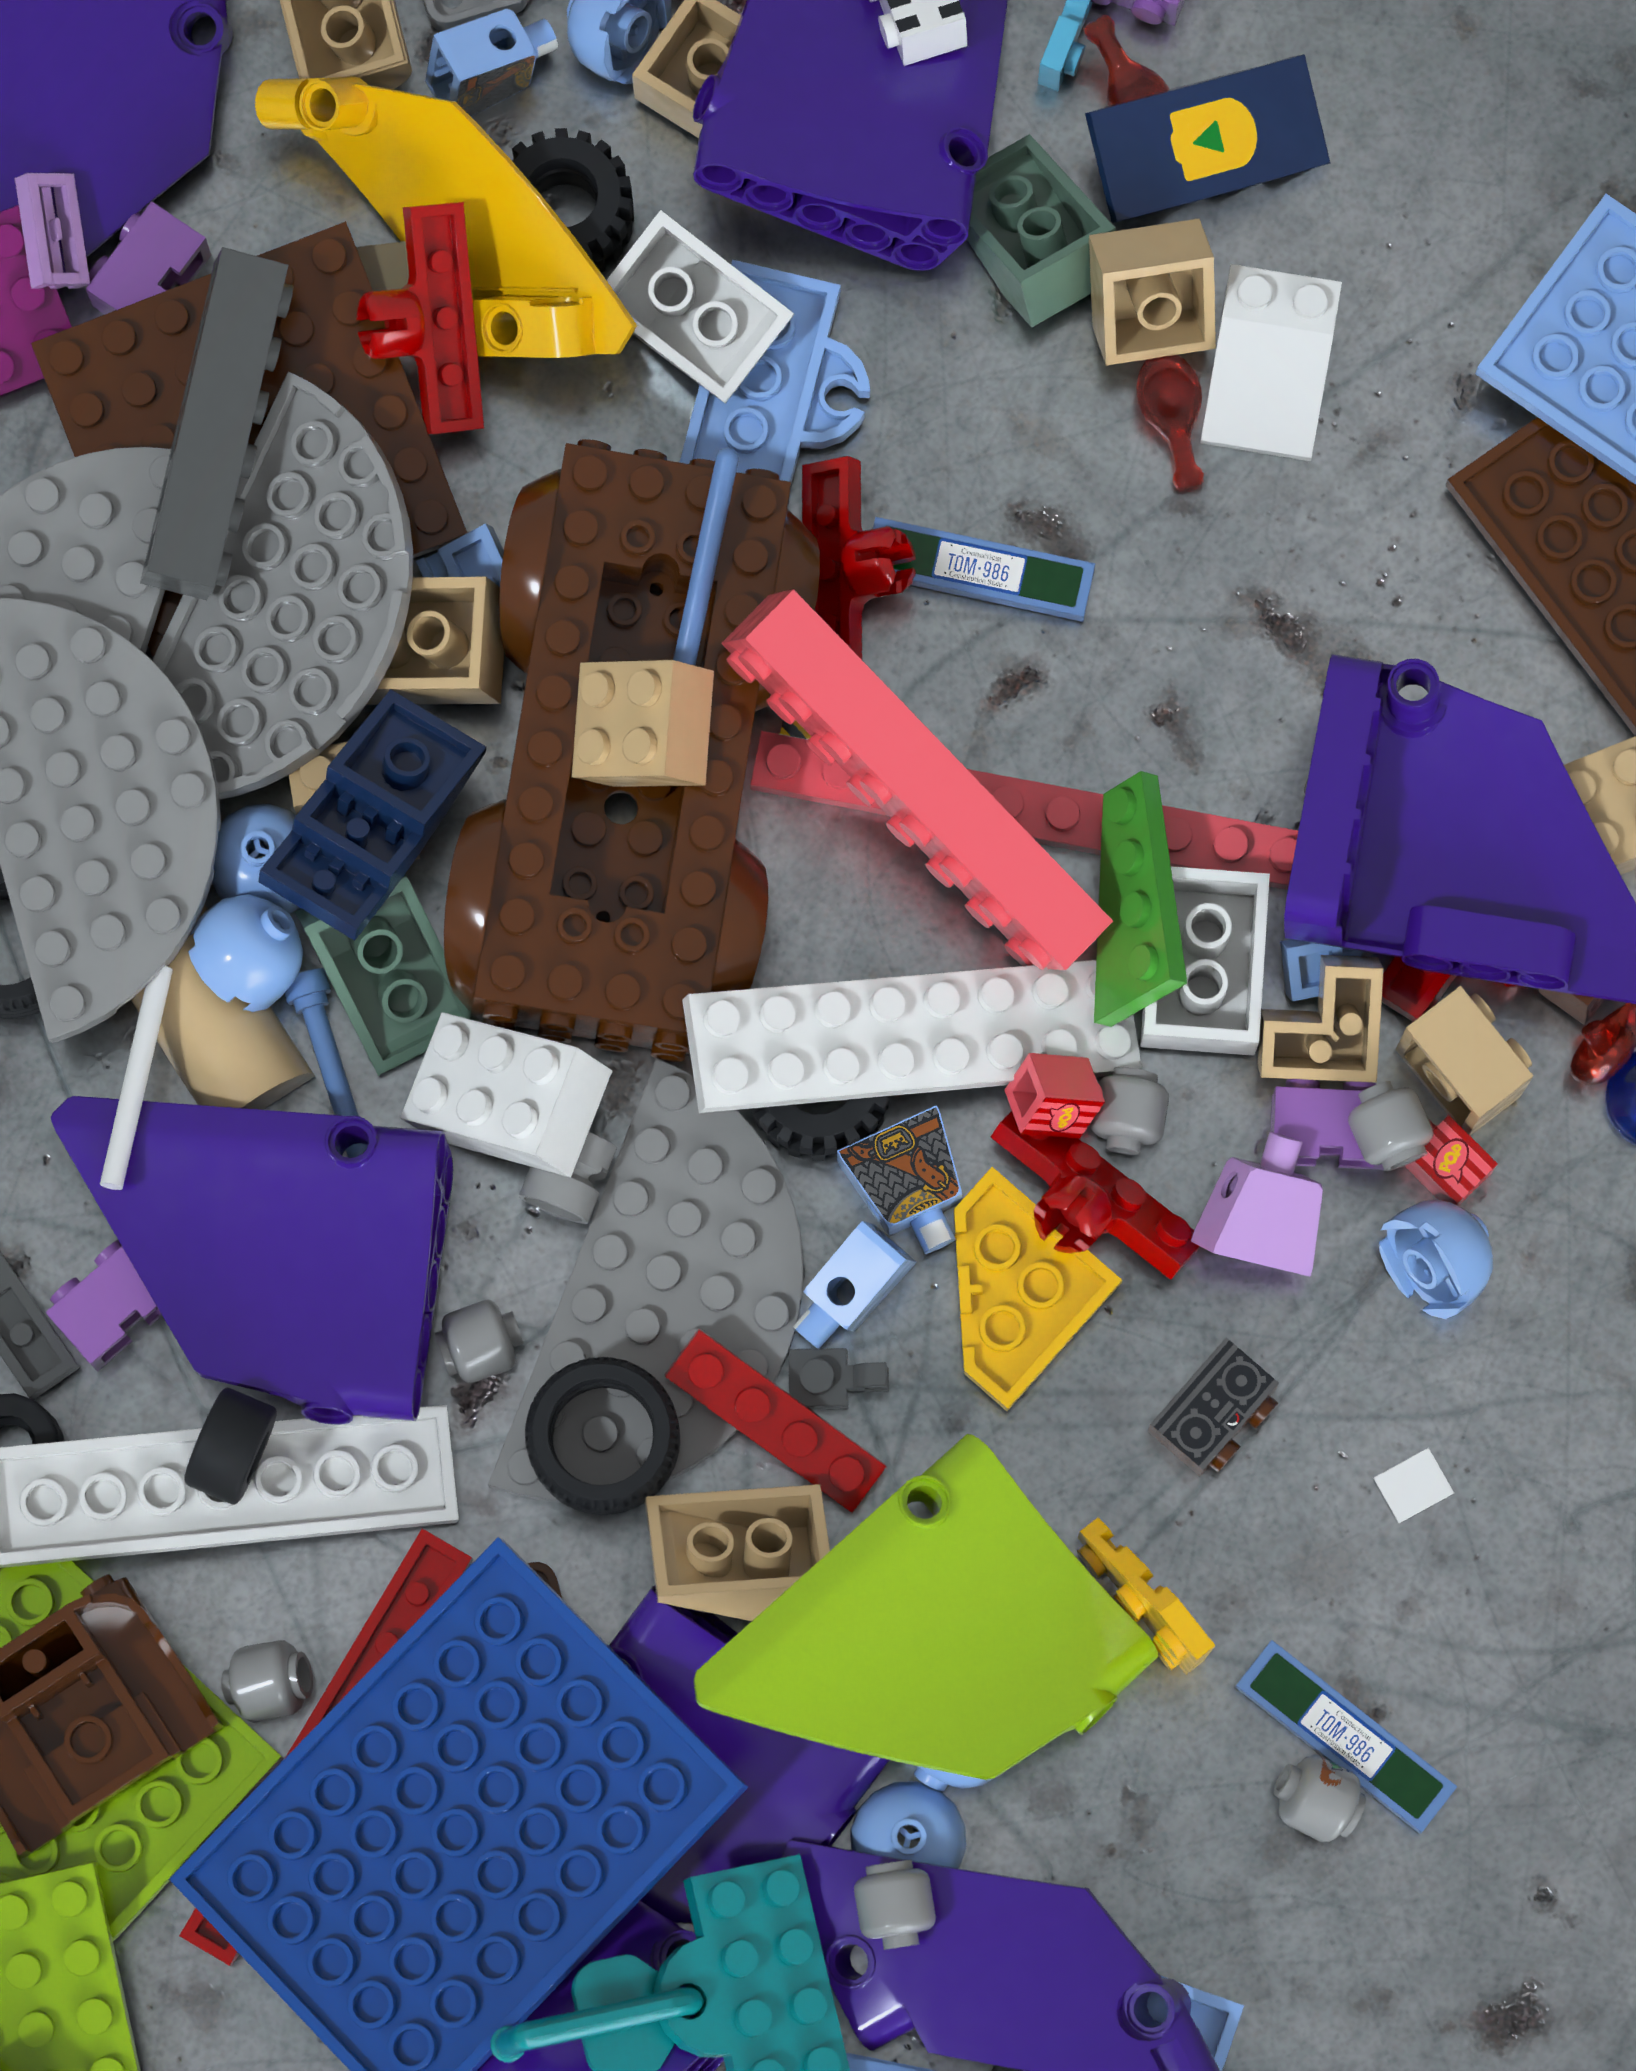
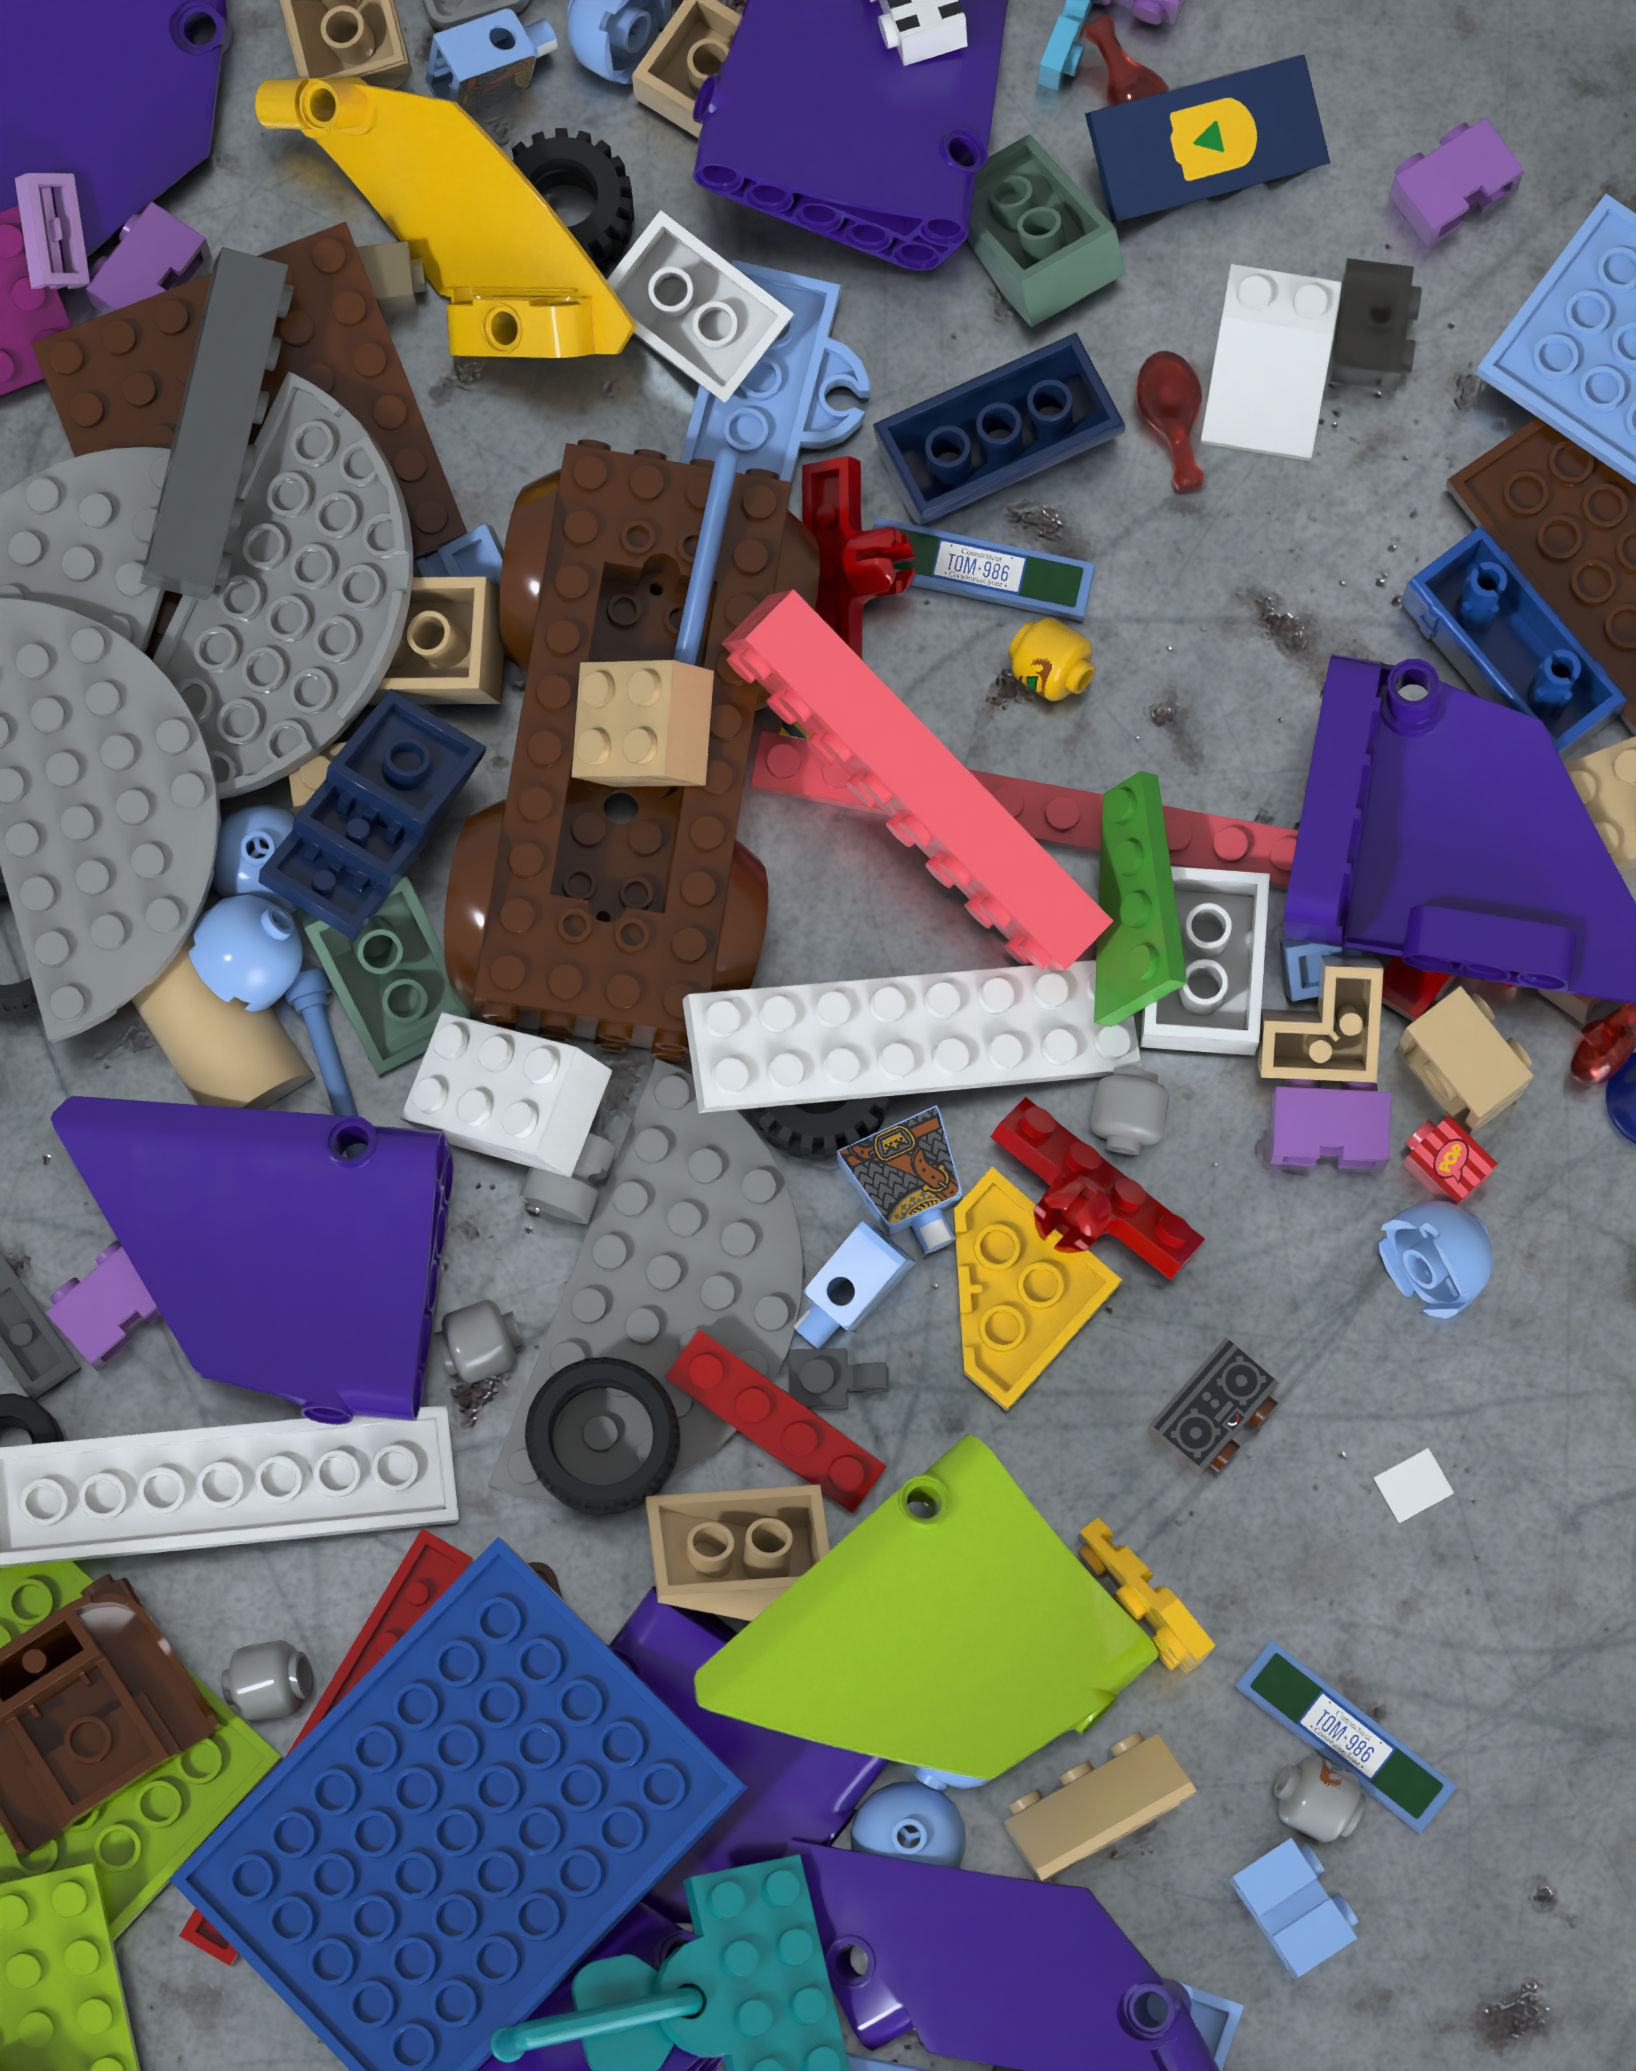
white bar [100,965,173,1190] -> none
black tyre [184,1387,277,1505] -> none
red plate [356,202,484,434] -> none
light grey head [854,1860,936,1950] -> none
coral brick [1004,1053,1105,1139] -> none
tan brick [1089,218,1216,366] -> none
lavender torso [1191,1132,1323,1277] -> none
light grey head [1348,1081,1433,1171] -> none
none -> dark blue brick [873,332,1125,526]
none -> tan slope [1003,1731,1197,1882]
none -> yellow head [1008,617,1095,701]
none -> light blue brick [1228,1838,1358,1979]
none -> clear smoke brick [1329,258,1422,390]
none -> medium lavender brick [1389,117,1524,248]
none -> blue piece [1400,525,1628,761]

